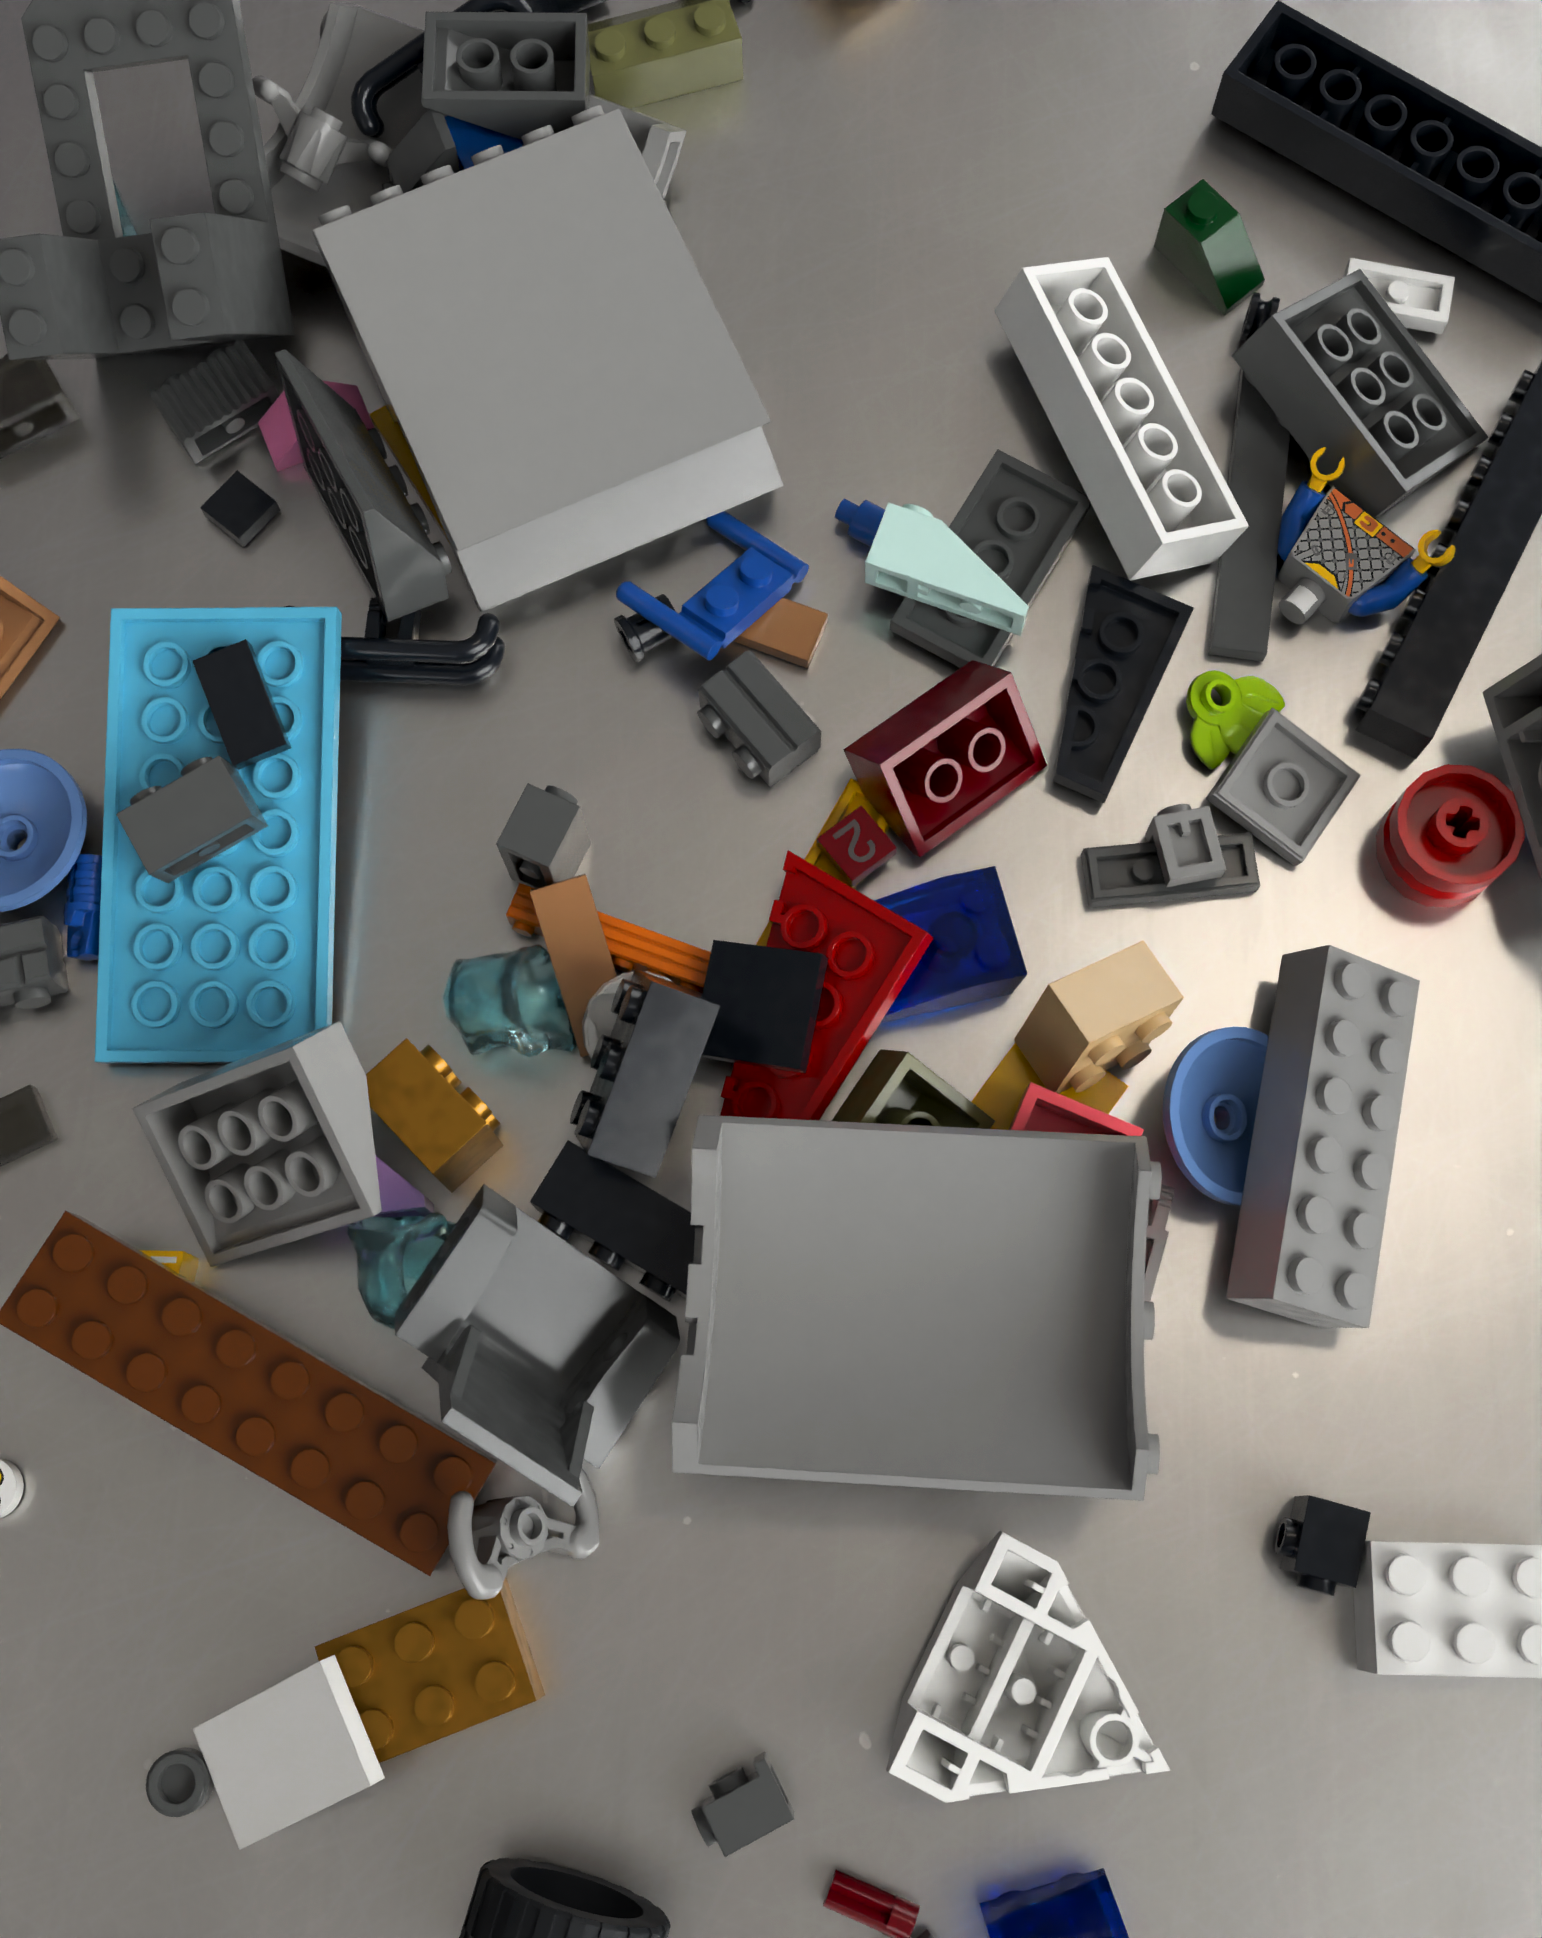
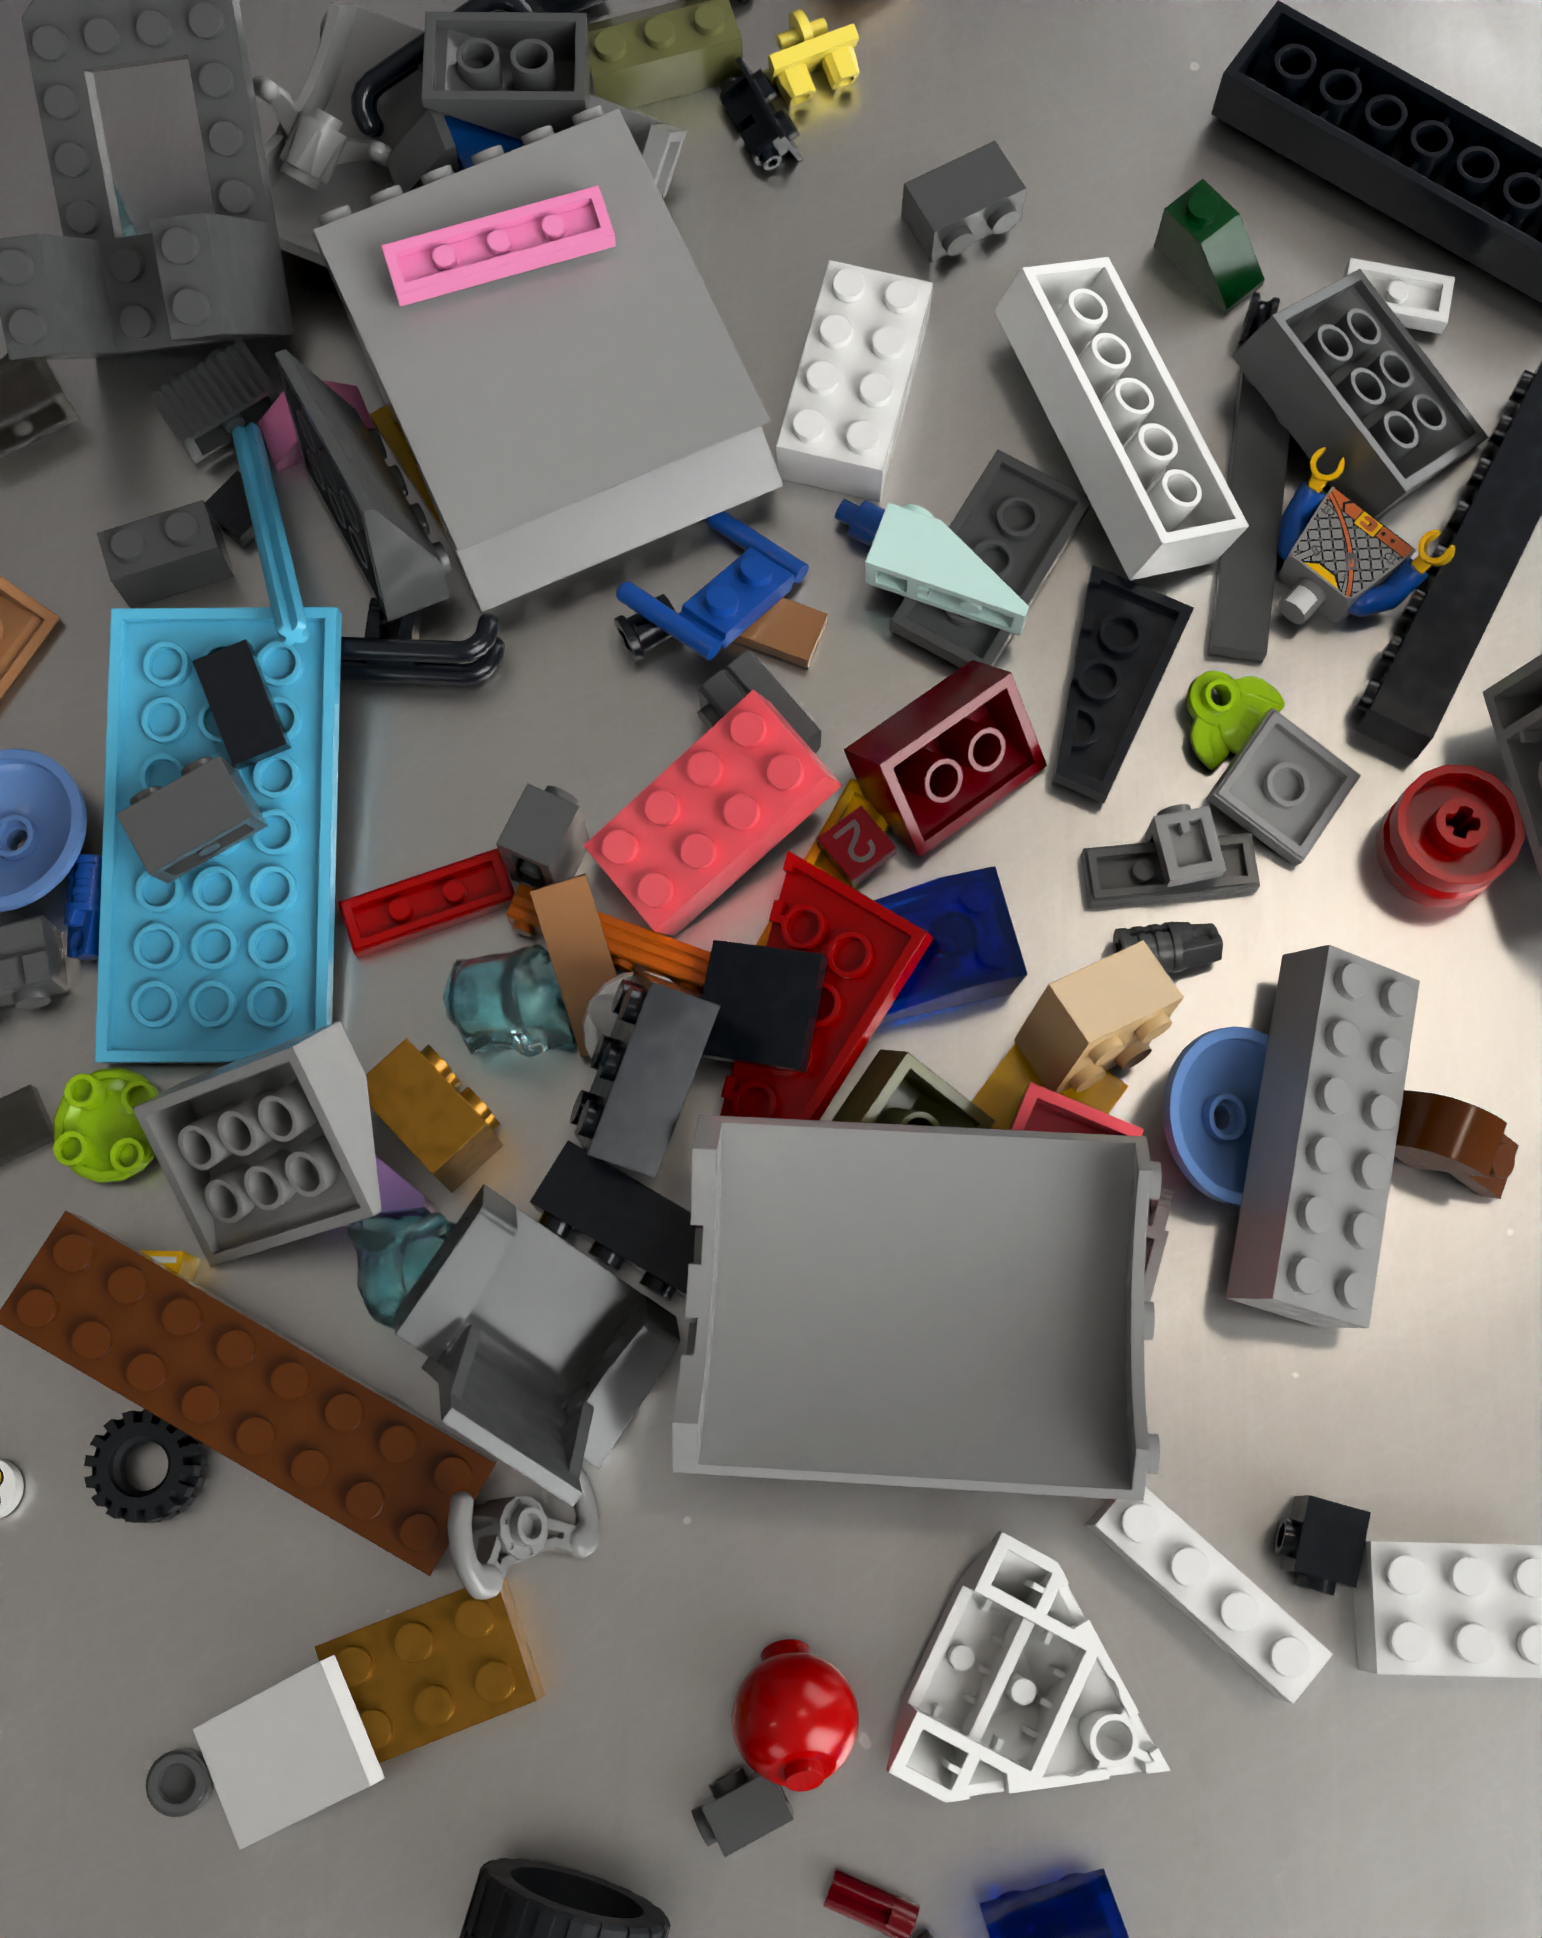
none -> lime dish [53,1068,160,1183]
none -> black tyre [84,1409,208,1523]
none -> dark grey brick [97,500,235,608]
none -> medium azure axle [232,422,310,647]
none -> red tile [337,848,515,959]
none -> bright pink plate [381,185,616,307]
none -> coral brick [583,690,842,937]
none -> black hinge [720,57,803,171]
none -> red brick [731,1639,859,1792]
none -> light yellow hips [763,9,859,107]
none -> white brick [776,260,933,502]
none -> dark grey brick [901,141,1026,263]
none -> white brick [1085,1486,1333,1704]
none -> dark grey hinge [1113,921,1223,974]
none -> reddish brown brick [1394,1090,1519,1199]

